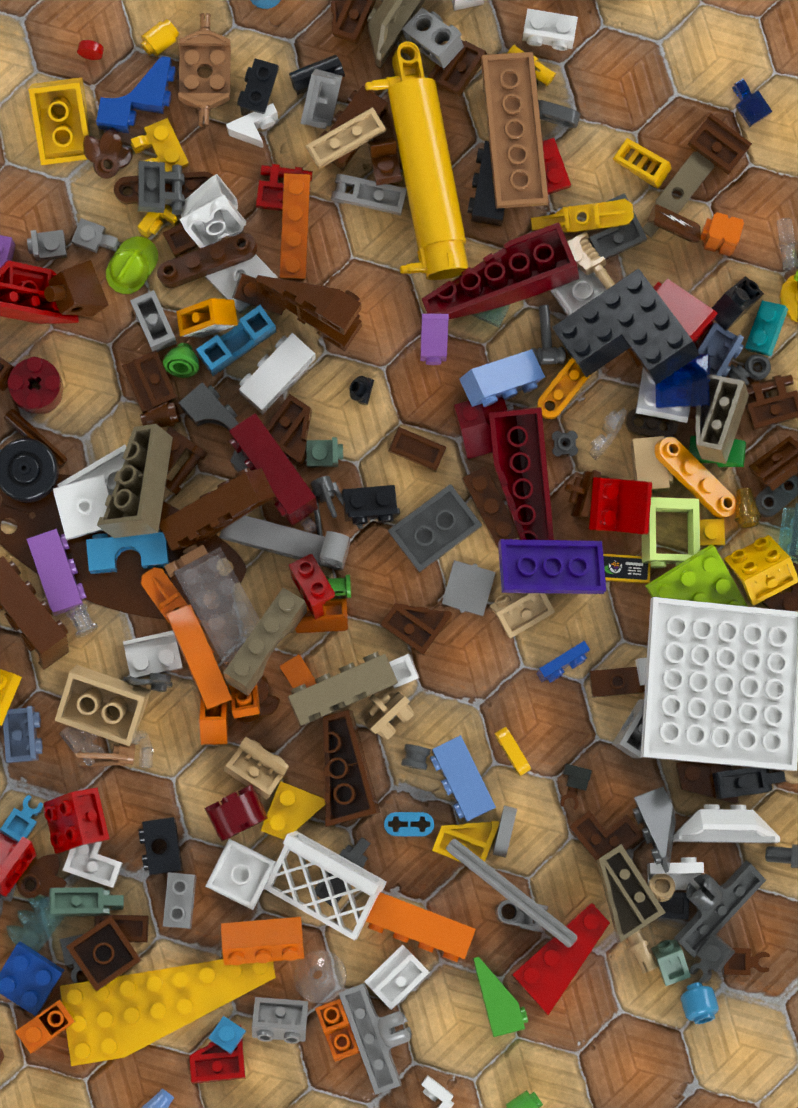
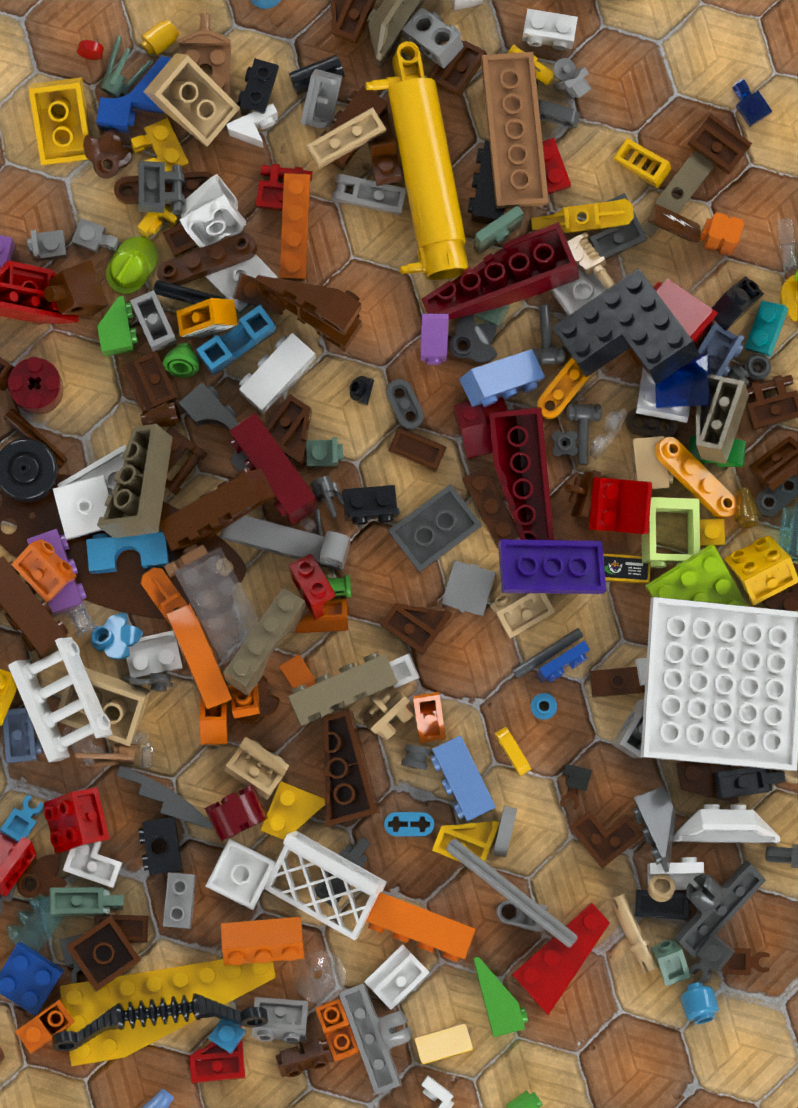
dark tan wedge [596,844,666,942] -> none
none -> white fence [8,637,113,762]
none -> orange bracket [11,539,77,603]
none -> black piece [52,993,268,1052]
none -> dark azure plate [91,613,143,660]
none -> bright green slope [97,296,138,357]
none -> sand green plant [101,36,153,98]
none -> dark grey slope [116,766,213,830]
none -> tan slope [143,53,240,147]
none -> black axle [153,280,228,304]
none -> reddish brown hinge [275,1038,333,1077]
none -> dark grey plate [386,379,424,430]
none -> orange slope [413,692,446,743]
none -> yellow slope [414,1023,473,1065]
none -> dark grey plate [450,315,497,363]
none -> sand green plate [474,206,524,254]
none -> dark grey bar [512,628,584,679]
none -> dark azure plate [530,693,557,720]
none -> light grey hips [553,58,592,99]
none -> dark grey piece [566,403,602,465]

